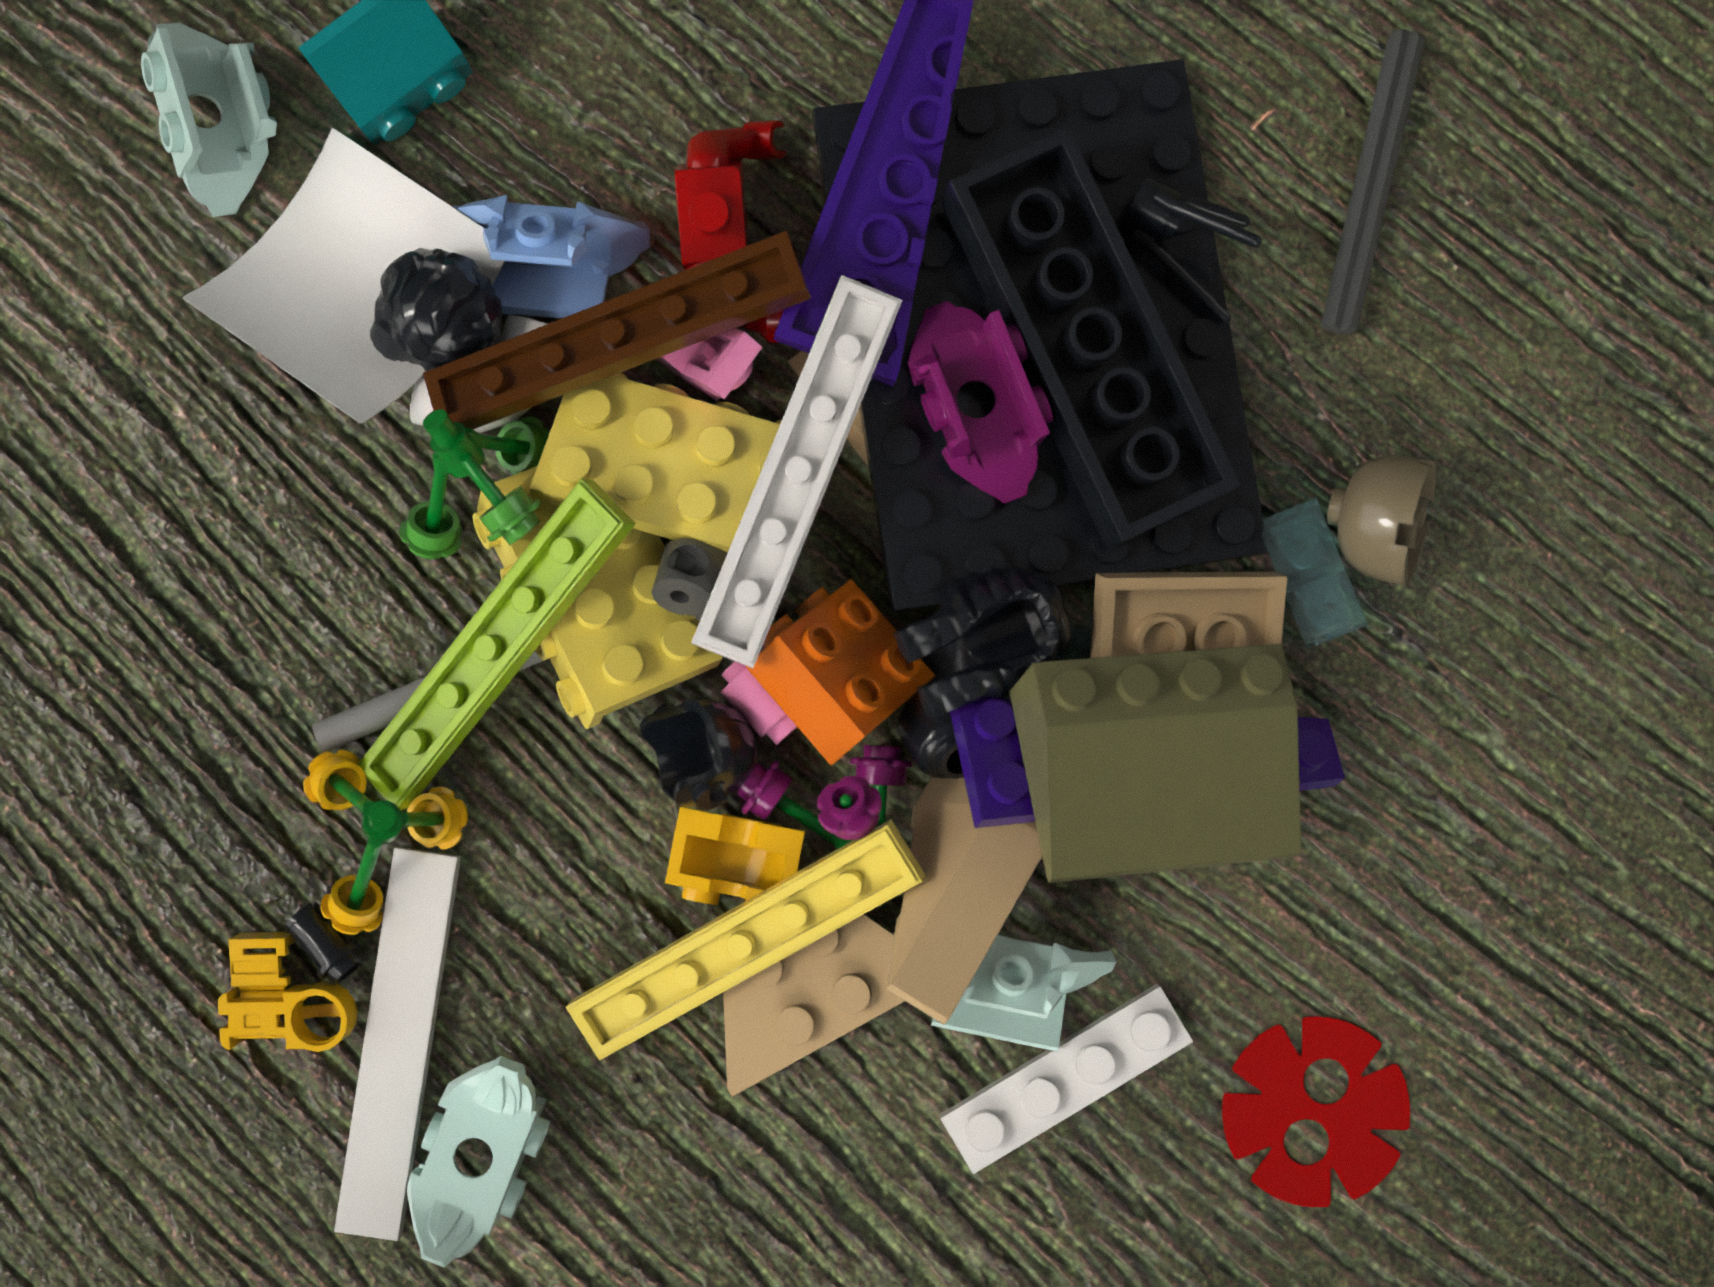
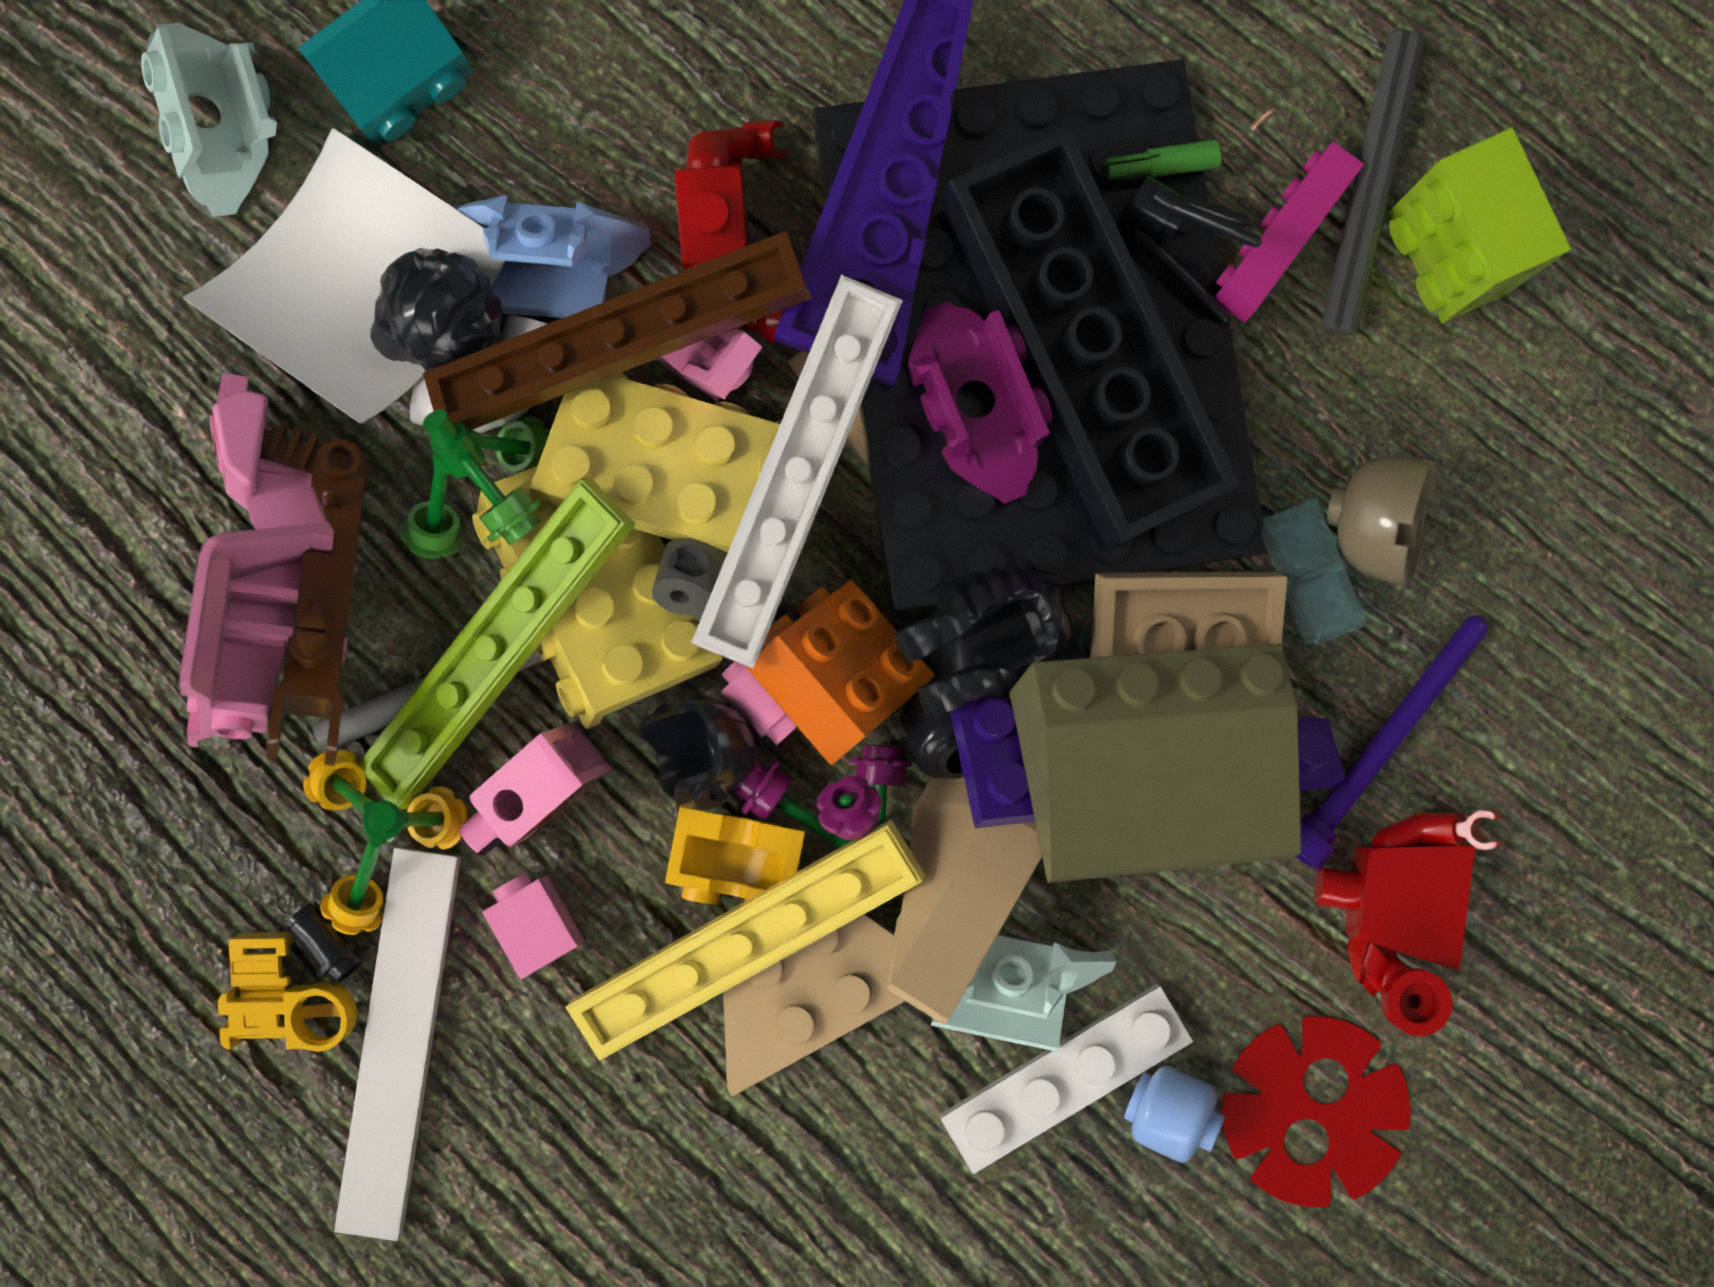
light aqua piece [407,1056,551,1268] -> none
none -> bright pink piece [179,373,367,766]
none -> bright pink torso [459,722,613,856]
none -> bright pink brick [482,872,585,980]
none -> bright green piece [1104,139,1221,181]
none -> light blue head [1124,1066,1226,1163]
none -> dark pink piece [1215,141,1364,323]
none -> dark purple piece [1296,615,1488,871]
none -> red torso [1314,809,1506,1037]
none -> lime brick [1389,127,1571,324]

